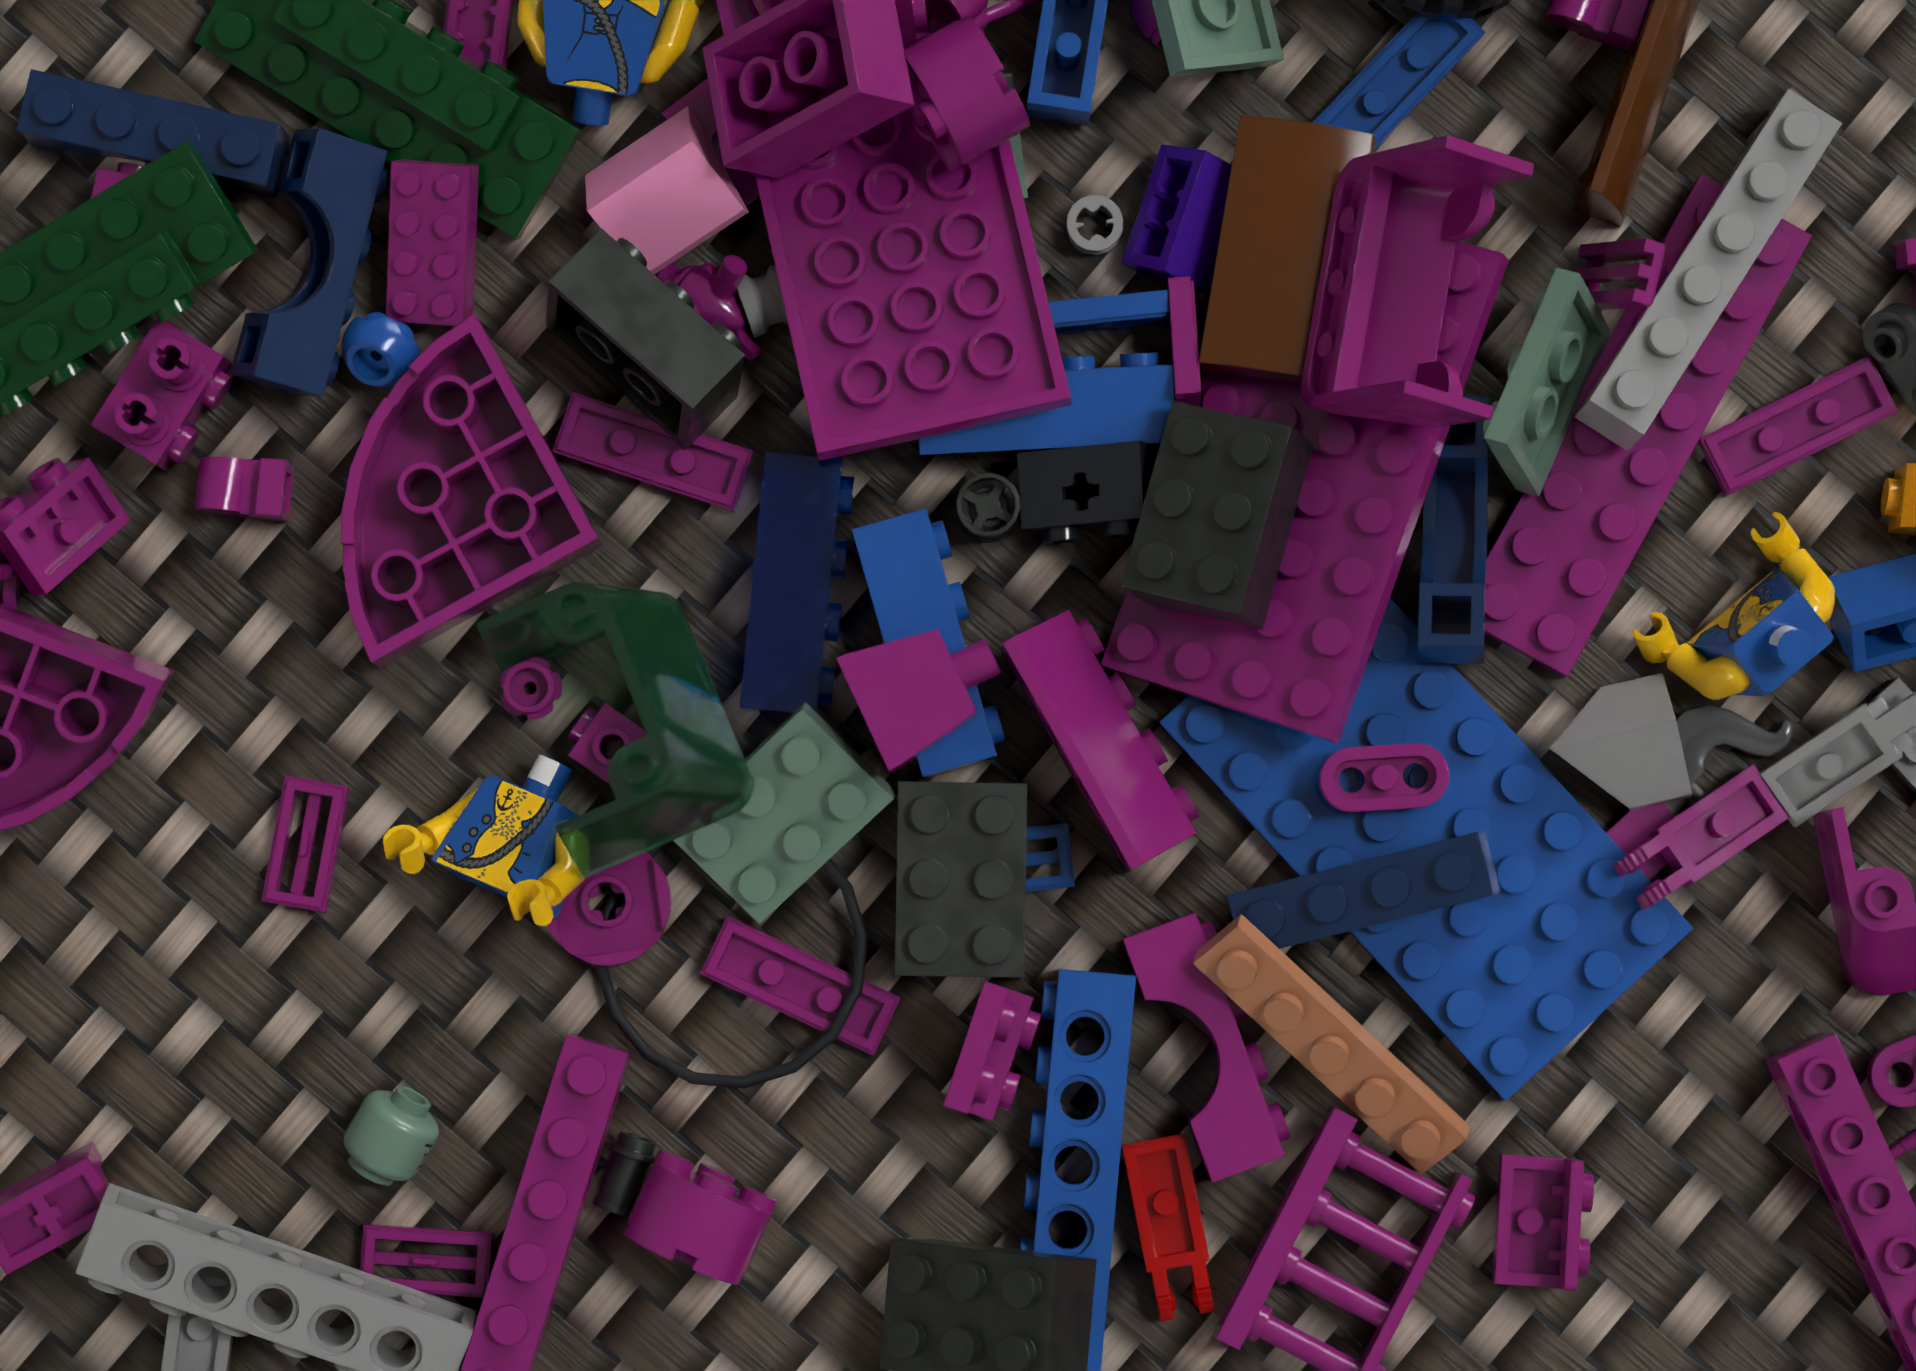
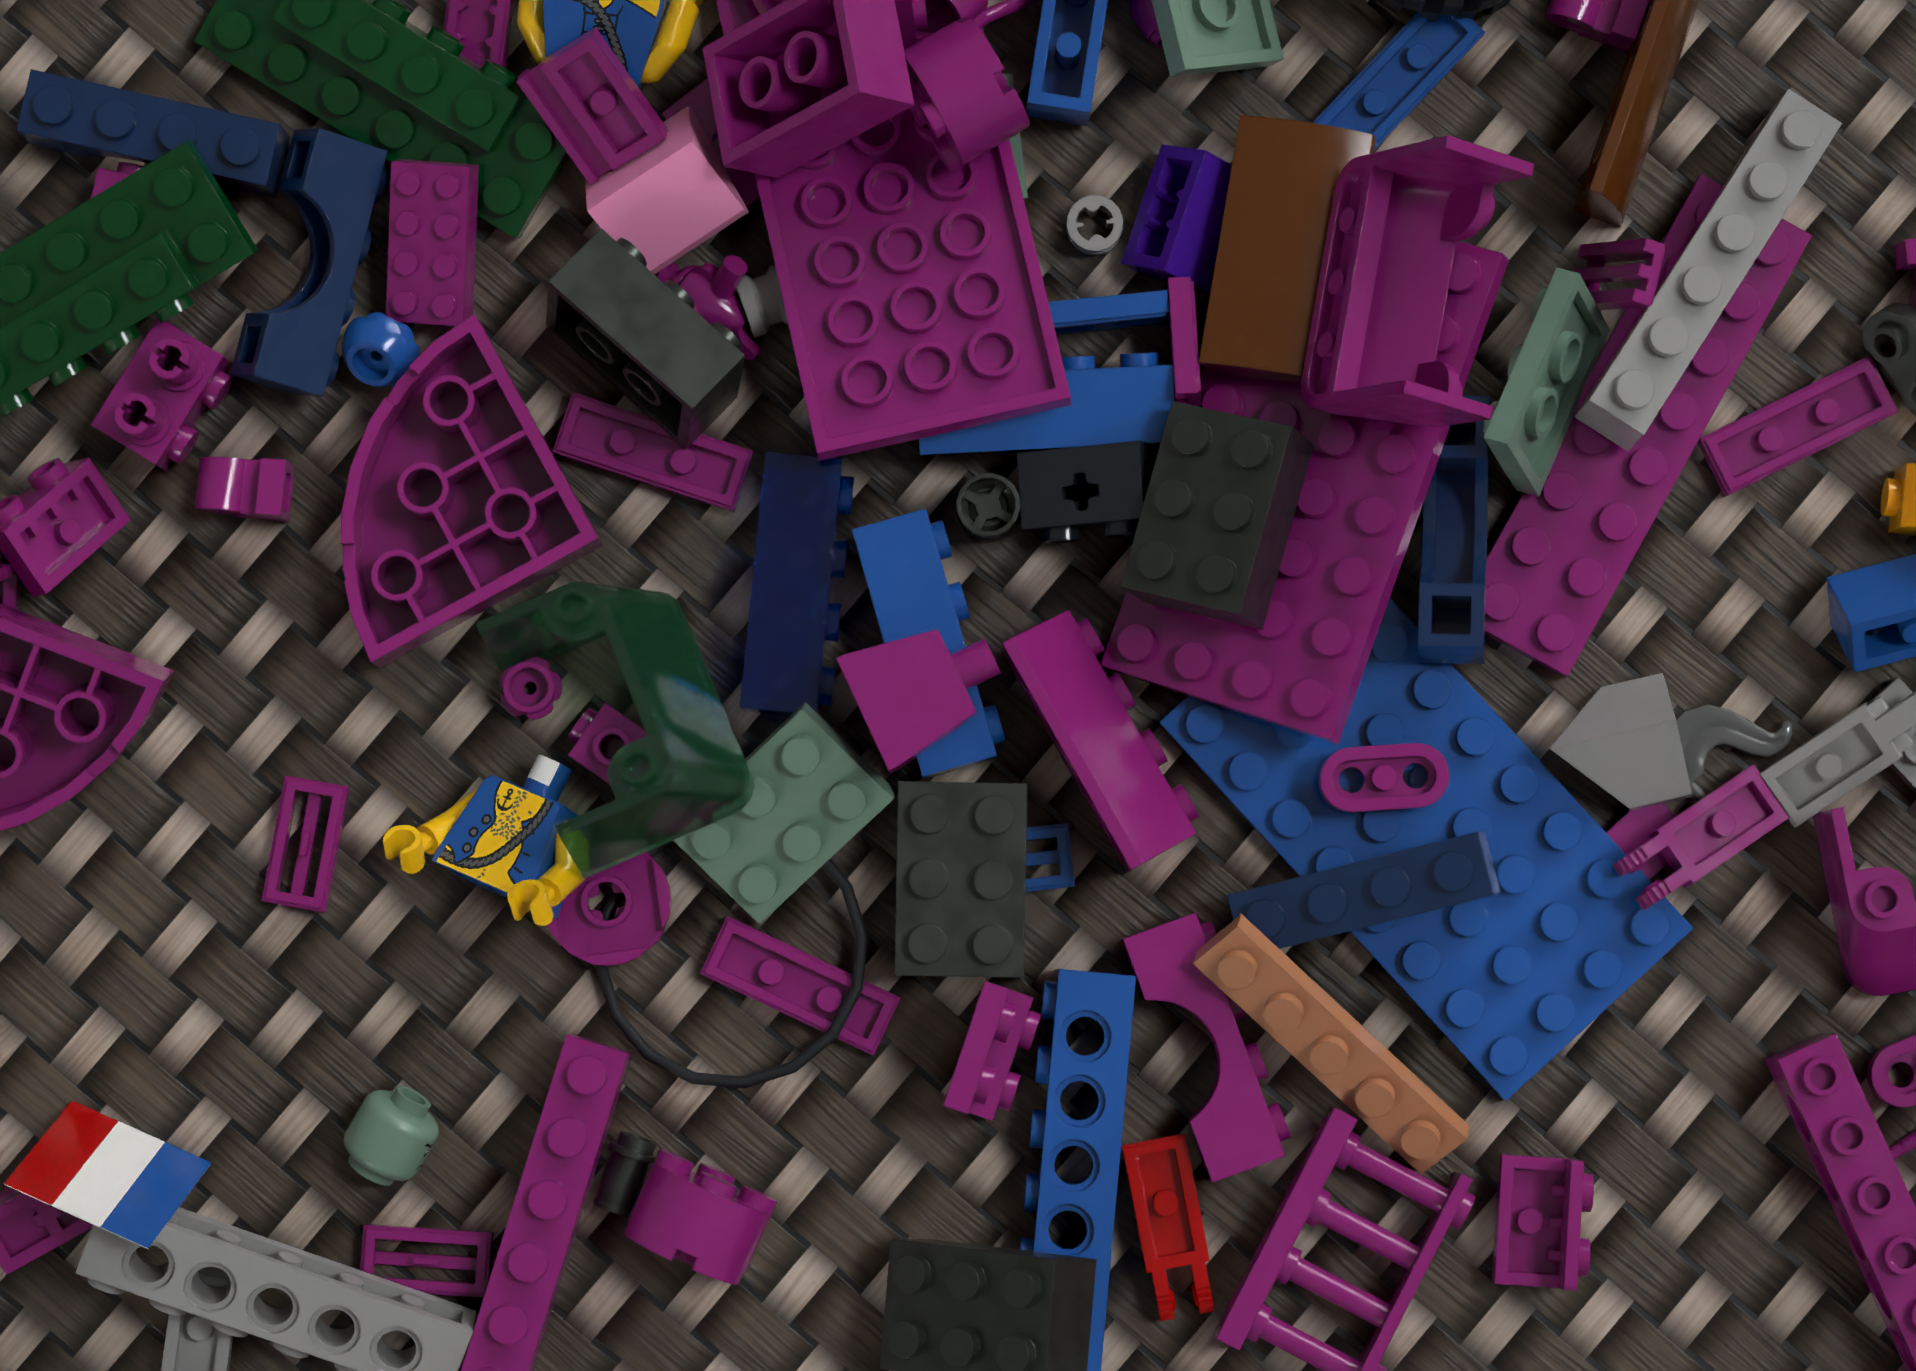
torso [1632,512,1836,700] -> none
none -> sticker [4,1100,211,1249]
none -> magenta plate [517,27,669,185]

